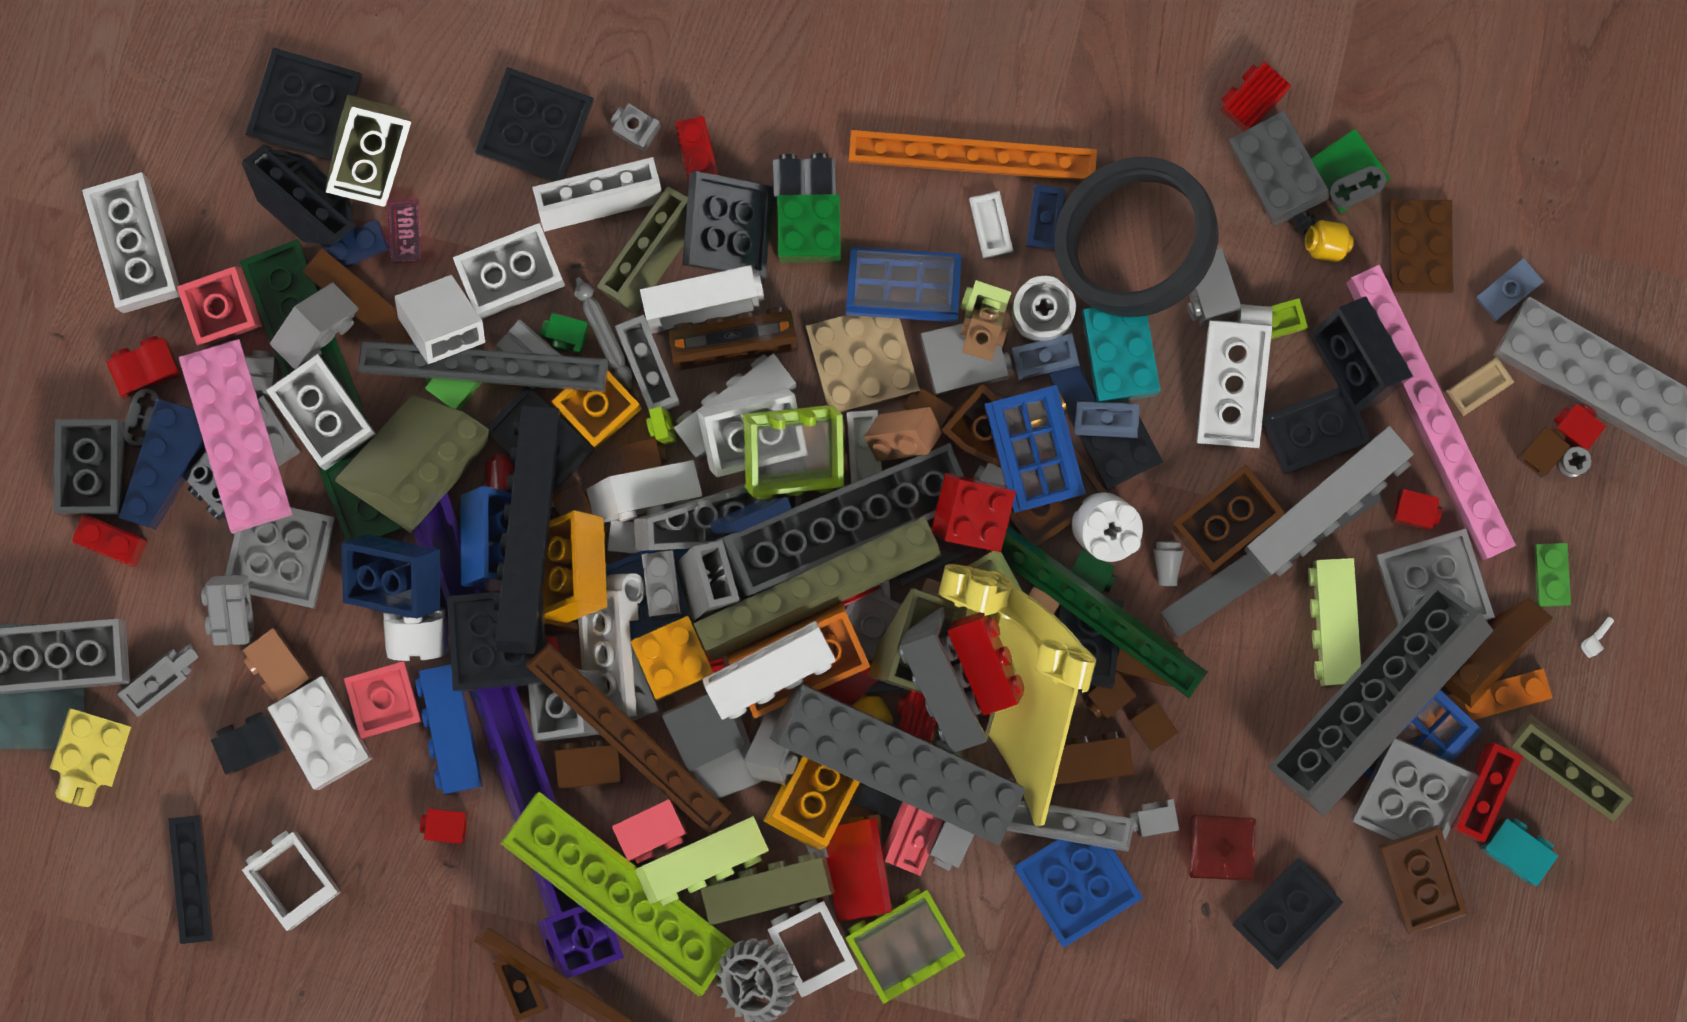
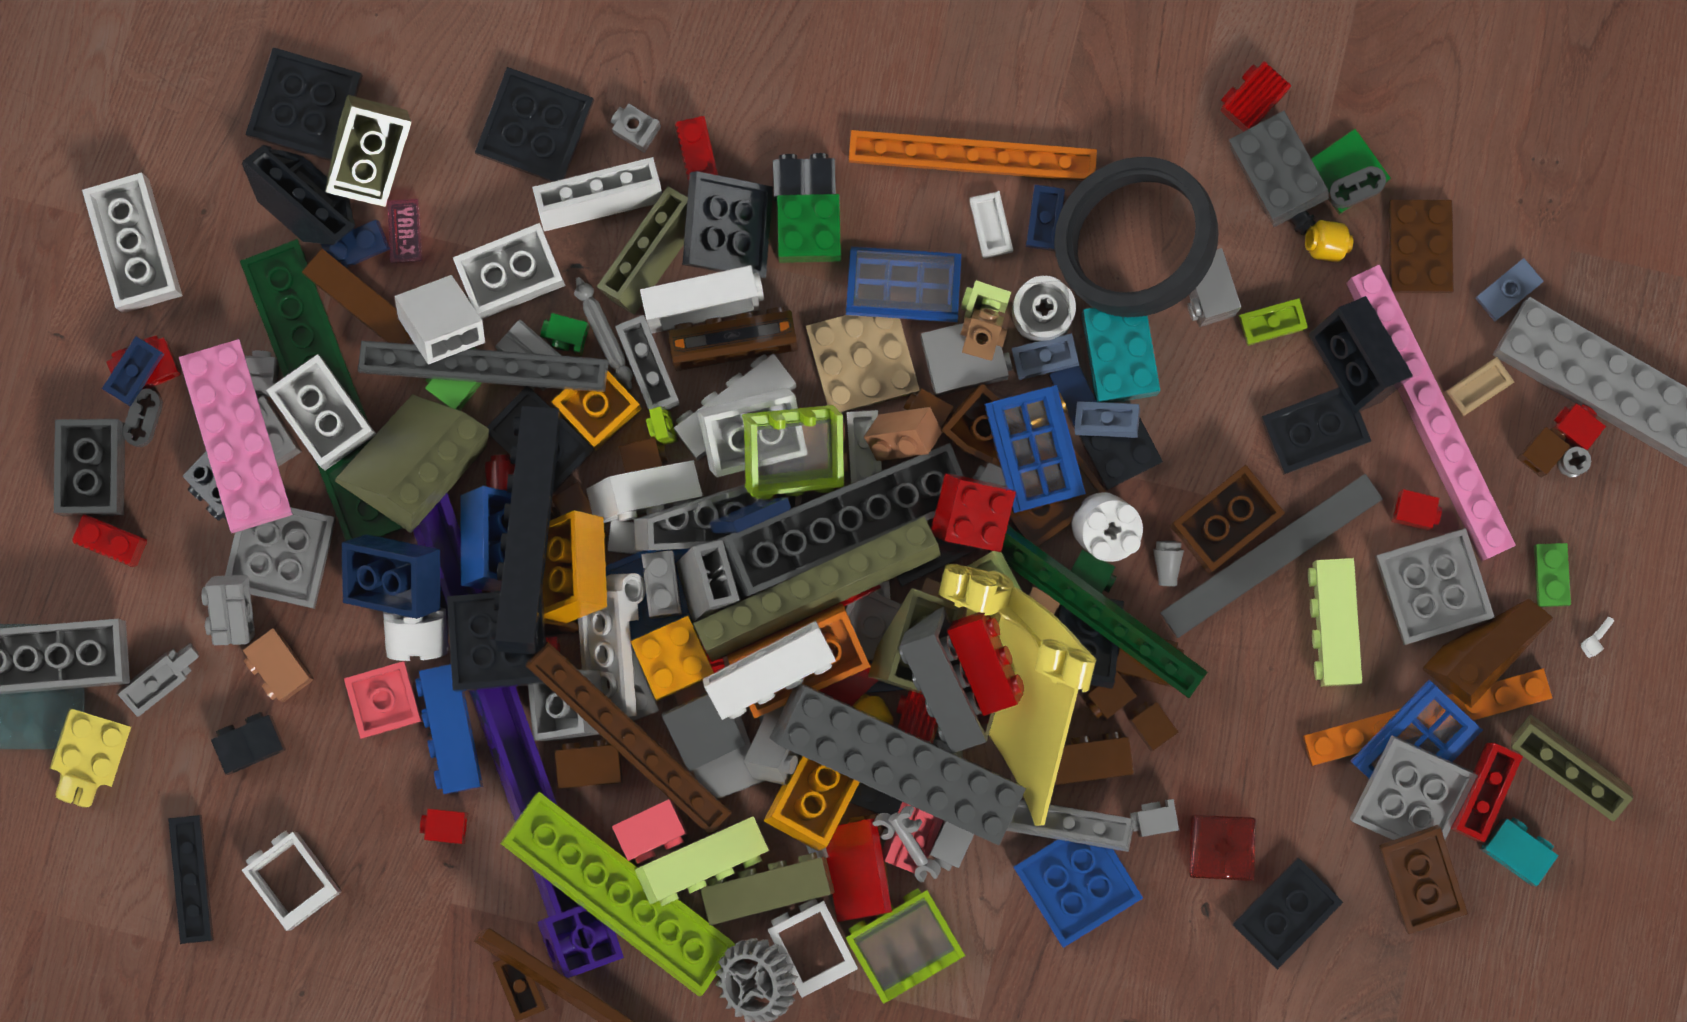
dark blue wedge [119,399,206,530] -> none
coral brick [177,266,263,347] -> none
white brick [268,676,373,790] -> none
light grey brick [270,282,359,370] -> none
white hinge [1196,304,1272,448] -> none
light grey brick [1244,426,1414,578] -> none
dark grey brick [1268,583,1493,817] -> none
none -> dark blue plate [102,336,164,407]
none -> light grey bar [873,806,941,882]

